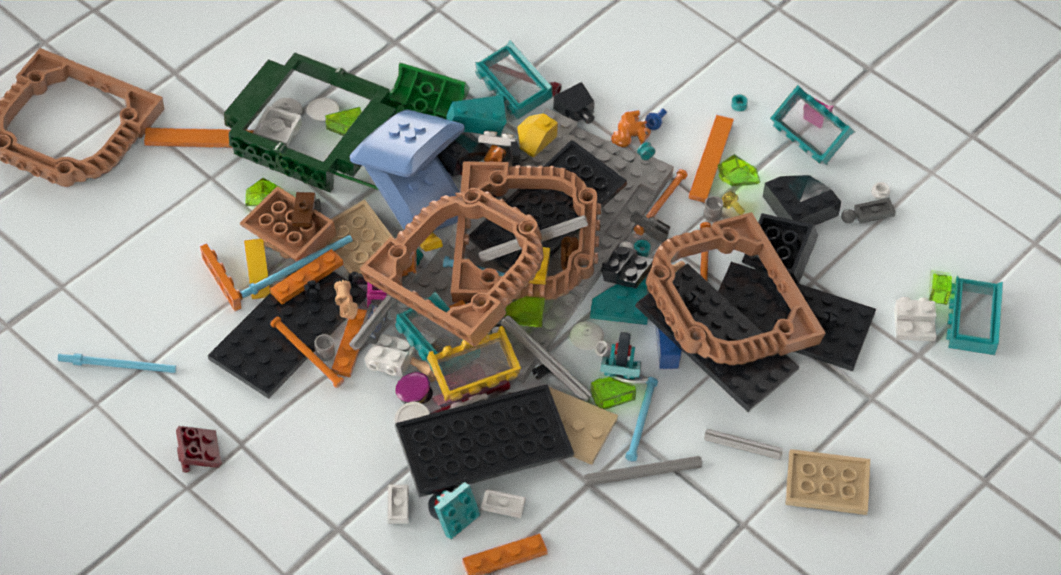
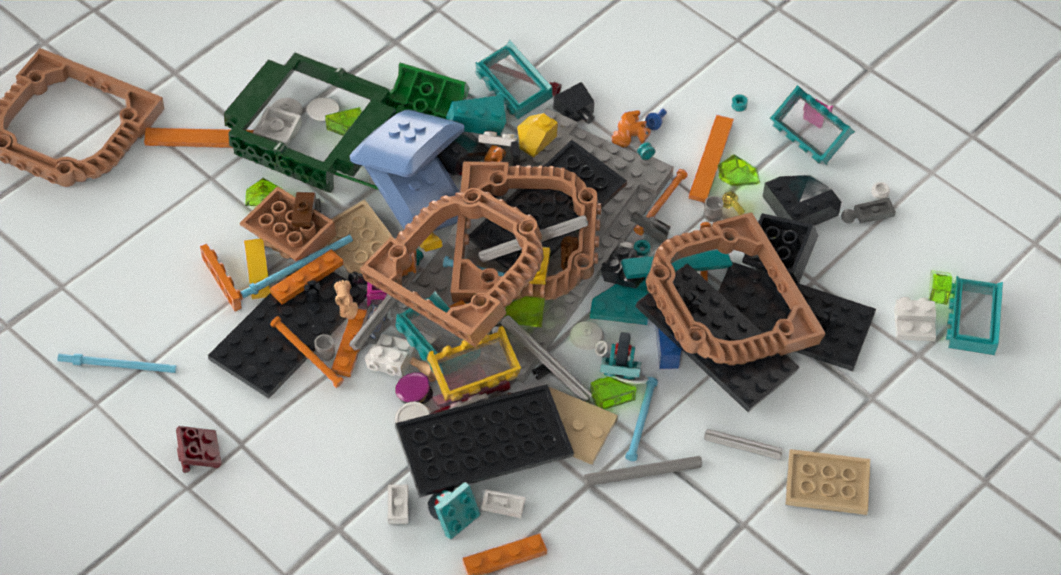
none -> teal tile [621,250,733,279]

